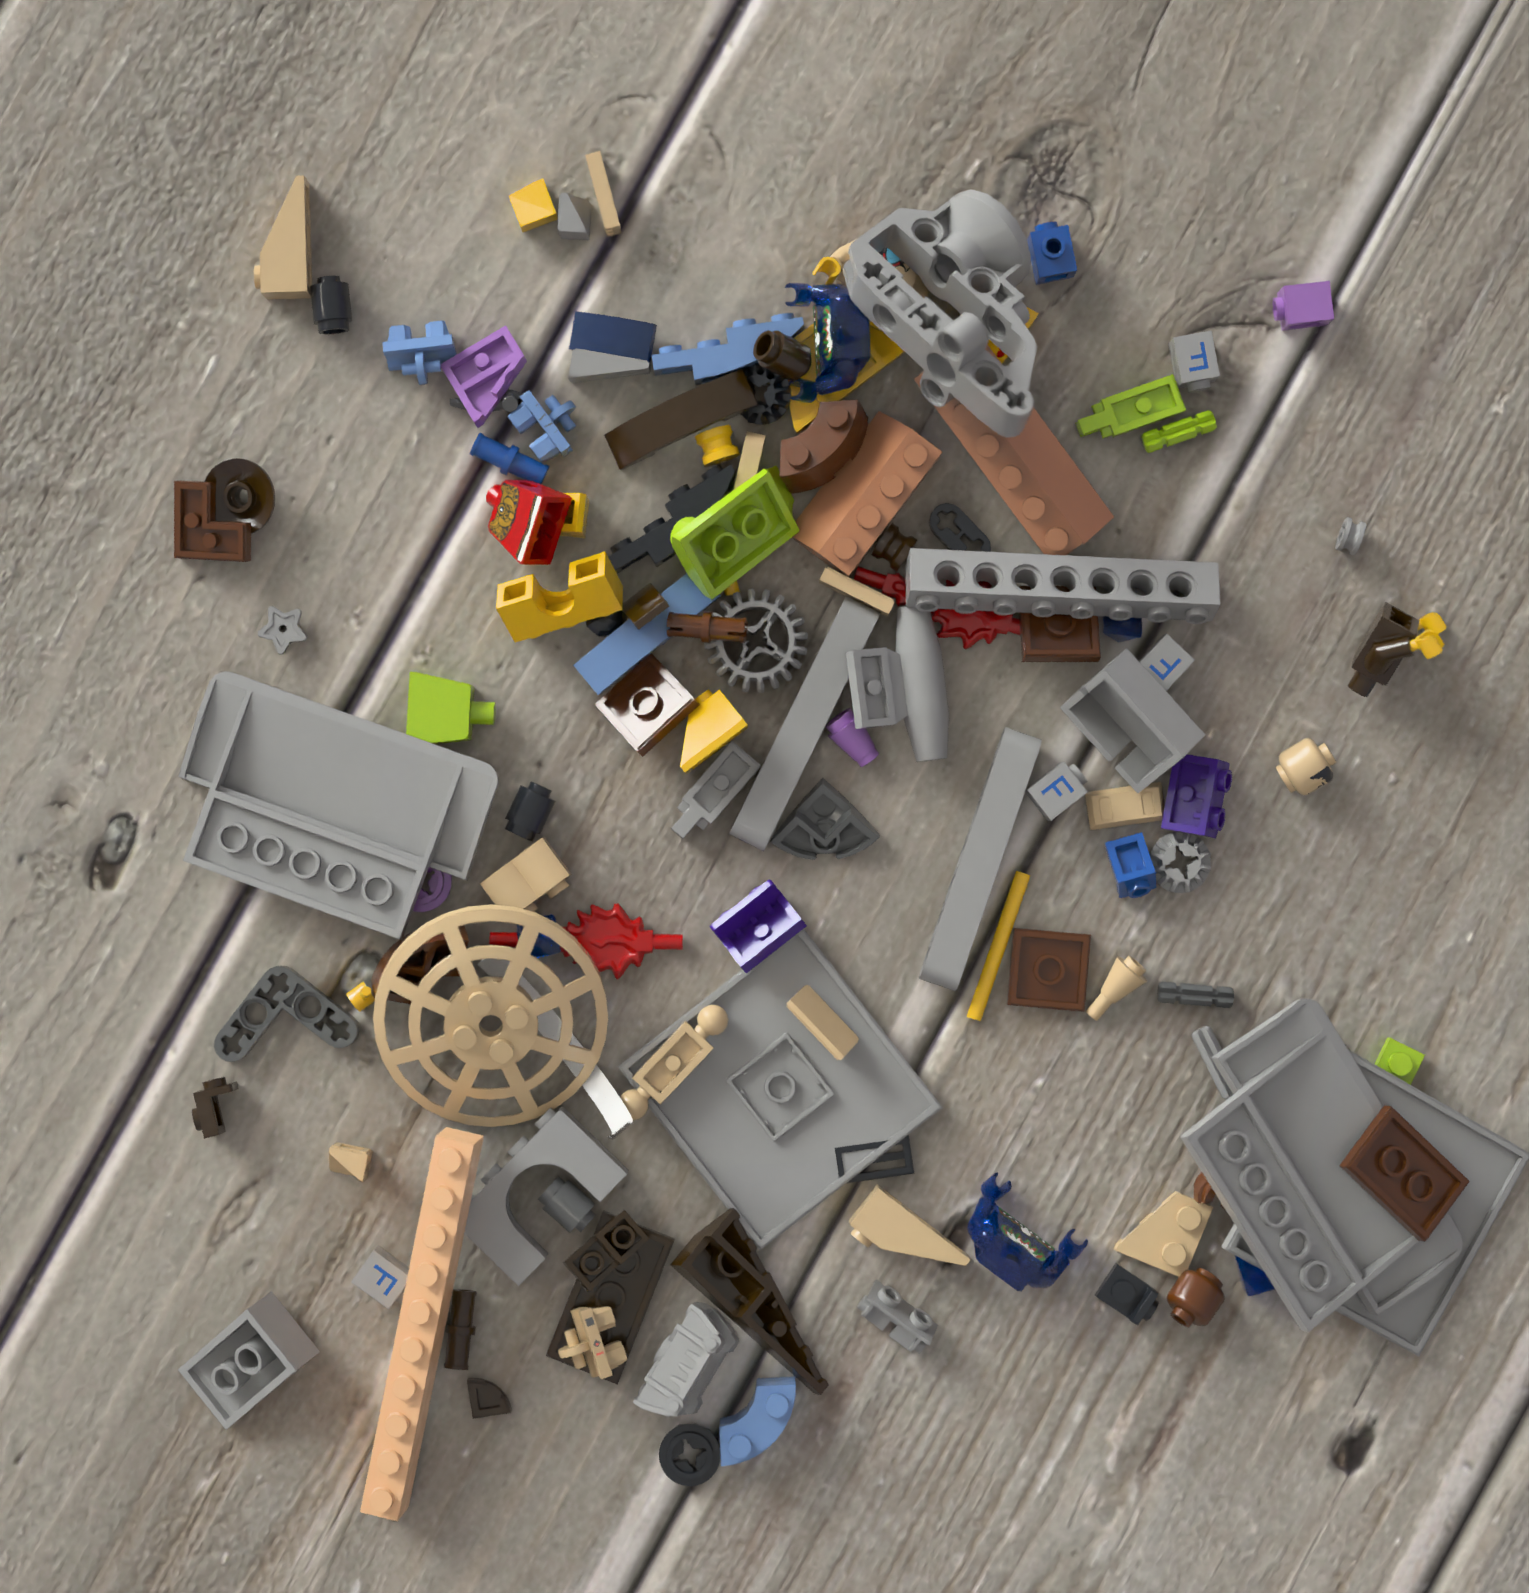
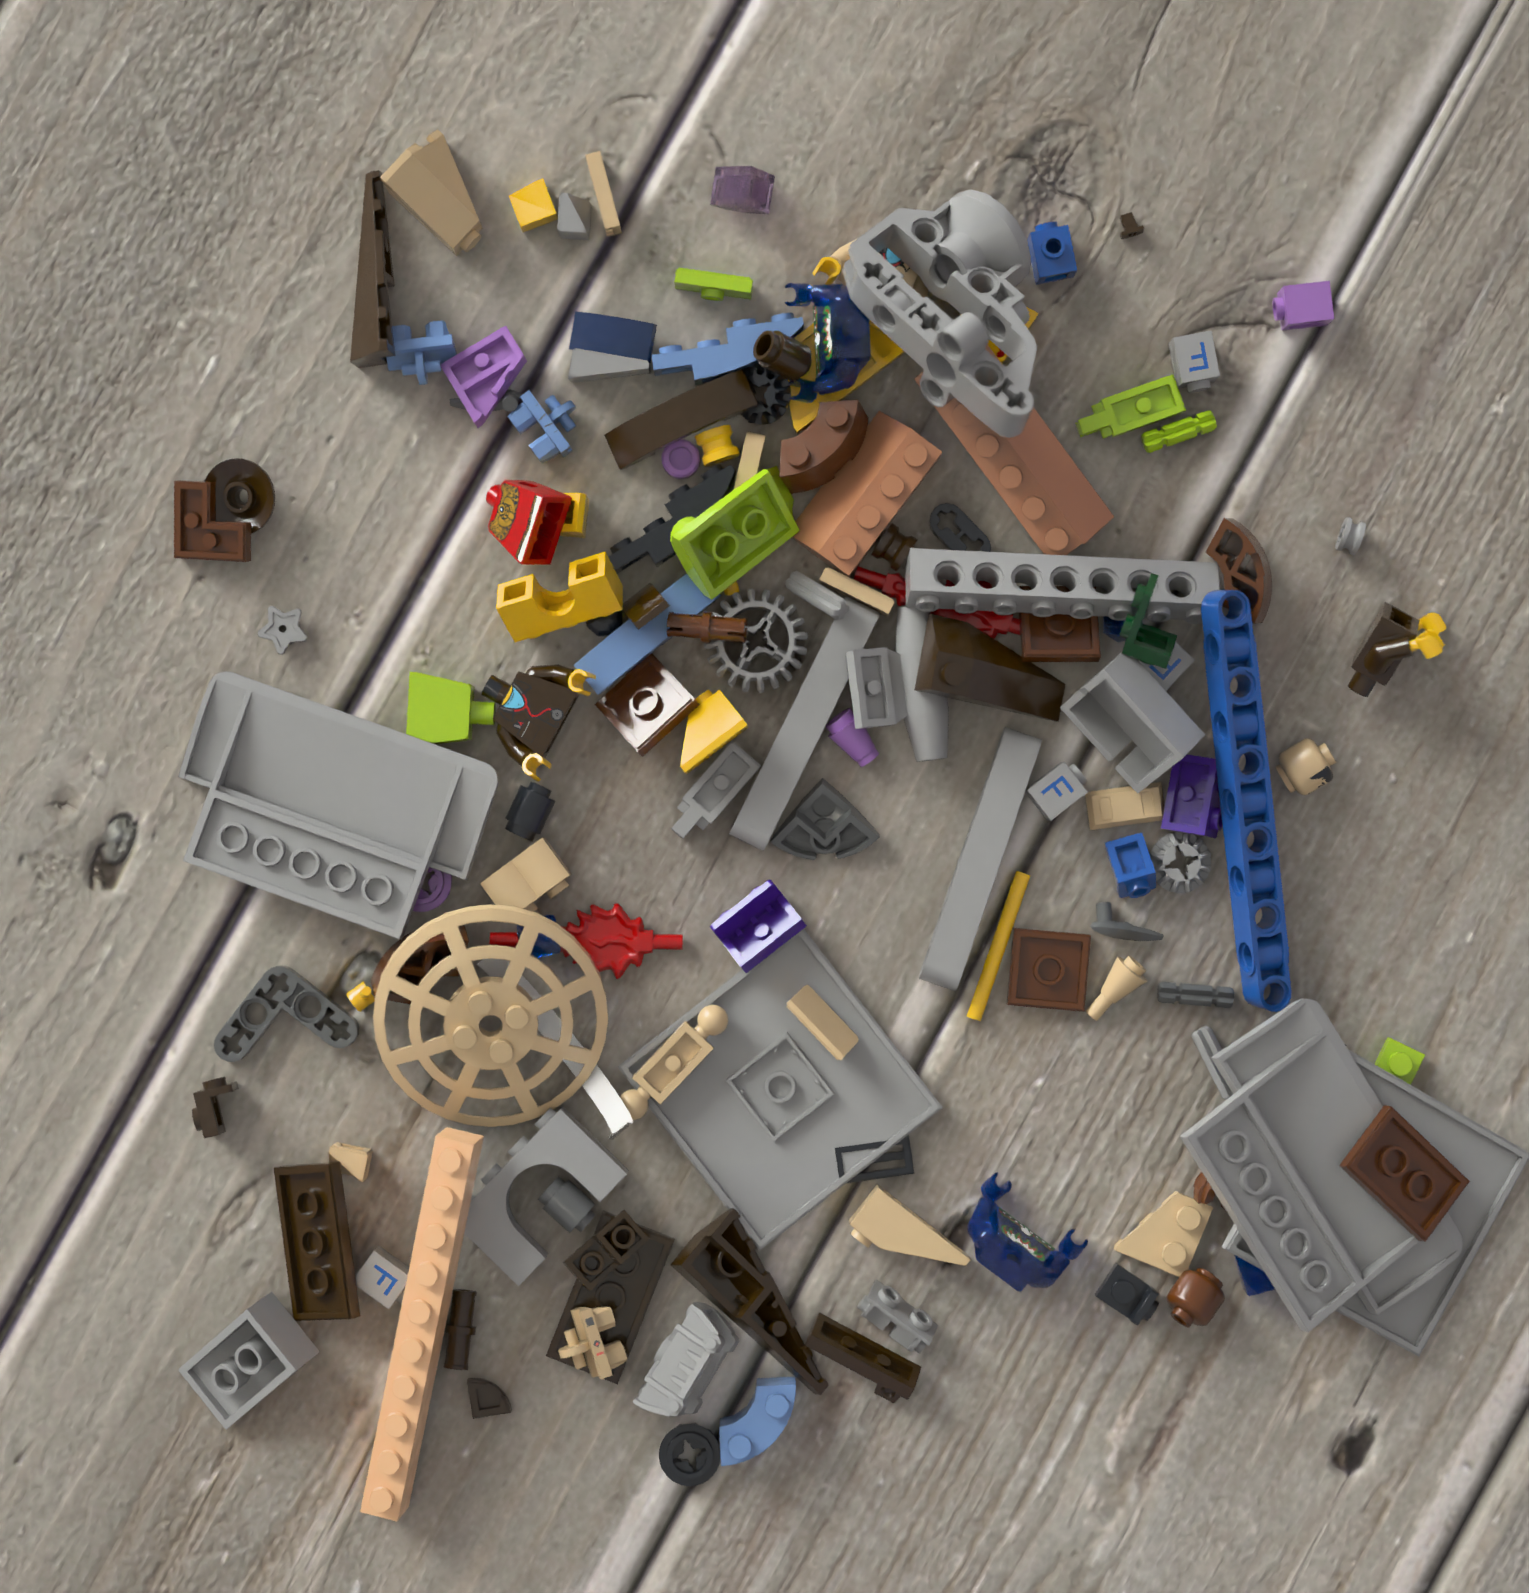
tan slope [254,175,313,300] -> none
black brick [310,275,352,335] -> none
blue pin [469,432,550,484] -> none
none -> dark brown tile [274,1161,361,1321]
none -> dark brown wedge [350,170,395,368]
none -> tan slope [380,129,483,256]
none -> dark brown torso [481,664,596,782]
none -> medium lavender tile [662,439,700,479]
none -> lime plate [674,267,753,301]
none -> clear purple brick [710,166,775,214]
none -> light grey axle [785,571,849,620]
none -> dark brown hinge [805,1312,921,1403]
none -> dark brown wedge [914,614,1066,722]
none -> dark grey bar [1090,902,1164,941]
none -> dark green bracket [1119,573,1177,669]
none -> dark brown piece [1120,212,1144,240]
none -> blue beam [1201,590,1291,1012]
none -> reddish brown brick [1205,518,1272,624]

